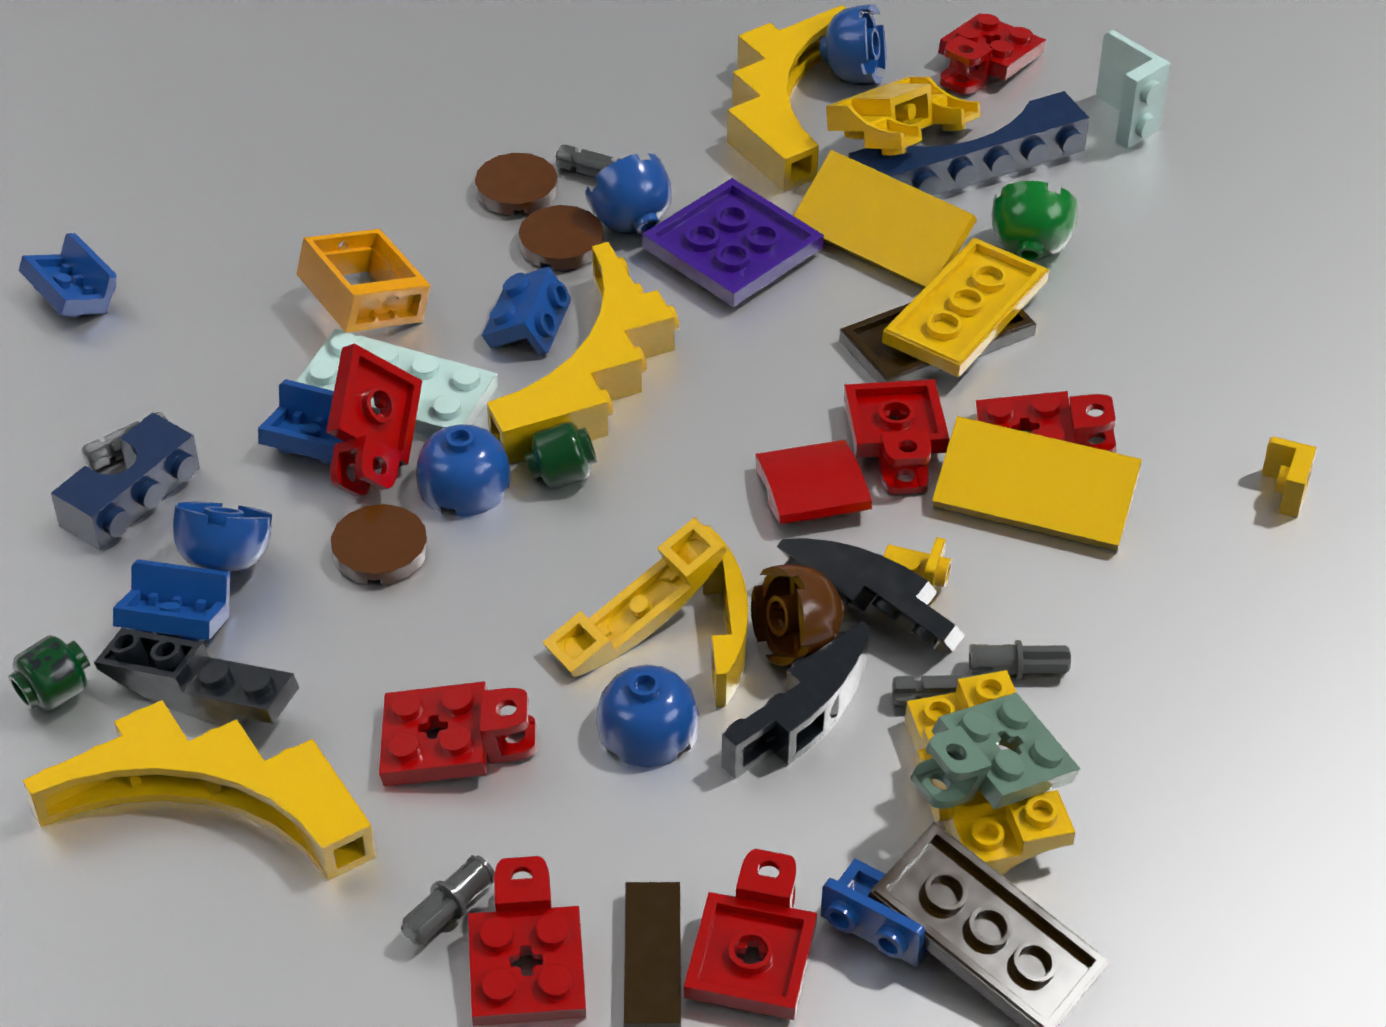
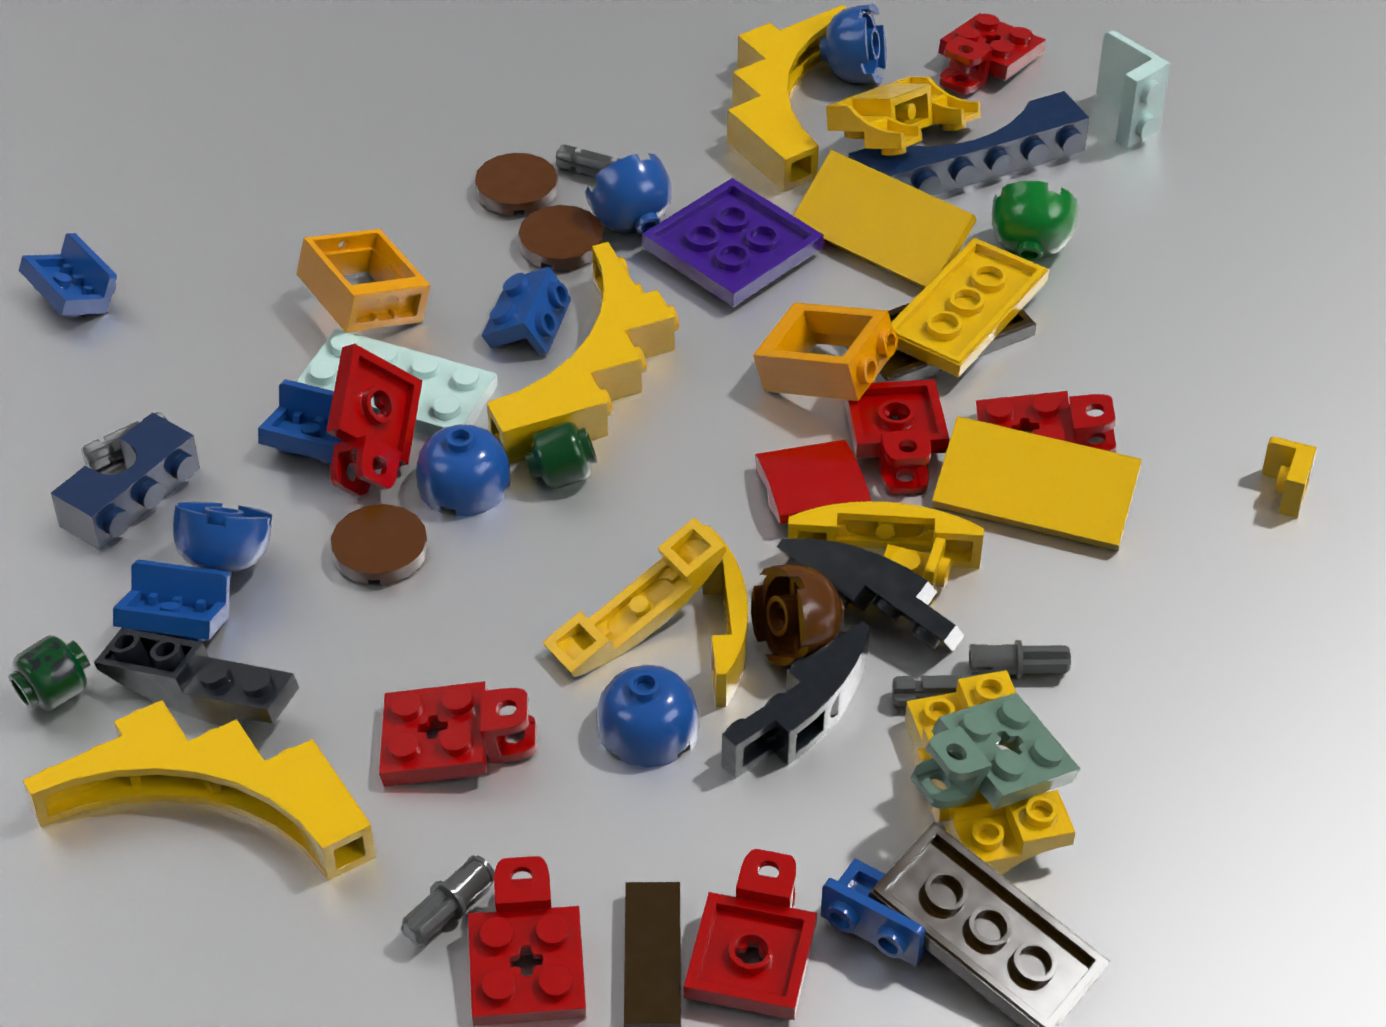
none -> light orange window [753,303,898,401]
none -> yellow slope [788,501,984,569]

